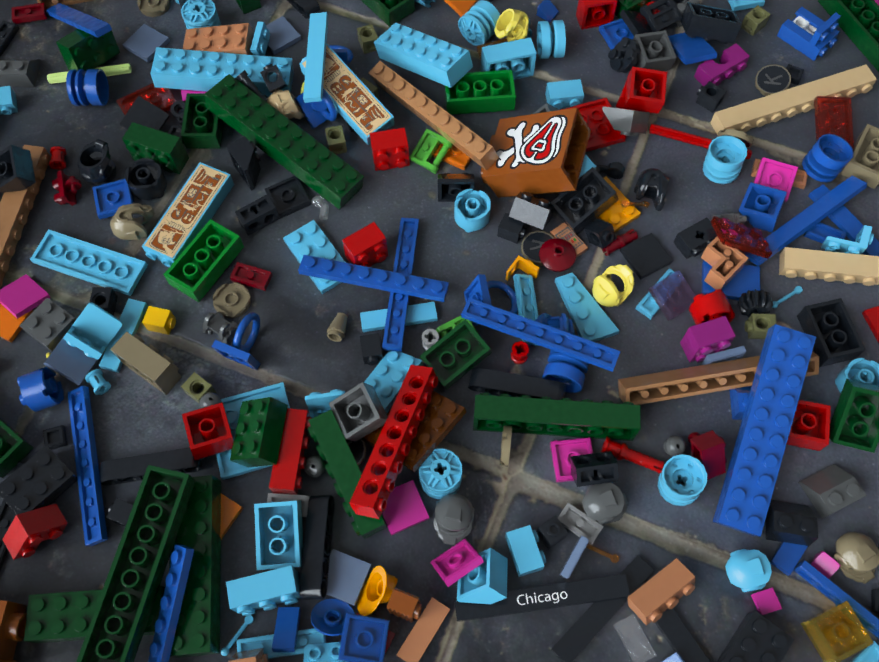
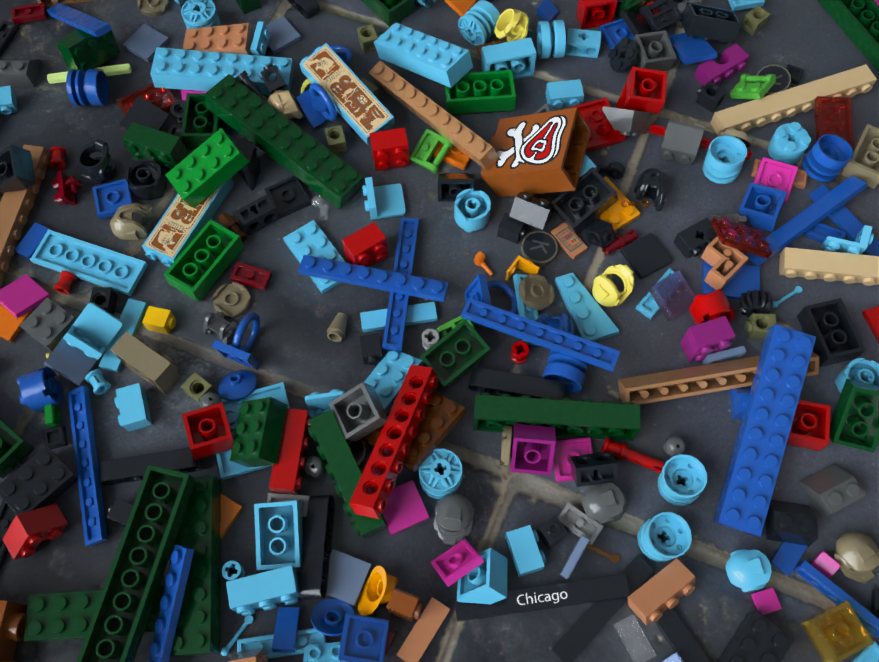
medium azure tile [303,12,328,103] -> none
dark red dish [539,238,576,272] -> none
dark red brick [688,430,727,480] -> none
blue brick [777,7,841,61] -> none
none -> blue tile [14,222,51,260]
none -> green tile [44,404,61,428]
none -> red bush [53,271,78,295]
none -> medium azure brick [114,383,152,432]
none -> green brick [165,128,250,208]
none -> blue dish [218,370,257,401]
none -> reddish brown axle [219,212,248,243]
none -> medium azure bush [222,561,246,581]
none -> medium azure bracket [362,177,406,220]
none -> orange hand [474,251,494,276]
none -> magenta brick [510,424,556,475]
none -> dark tan tile [518,274,555,310]
none -> medium azure brick [565,28,601,58]
none -> medium azure wheel [637,512,692,562]
none -> dark grey slope [658,120,705,166]
none -> bright green plate [730,74,776,99]
none -> medium azure brick [768,122,811,165]

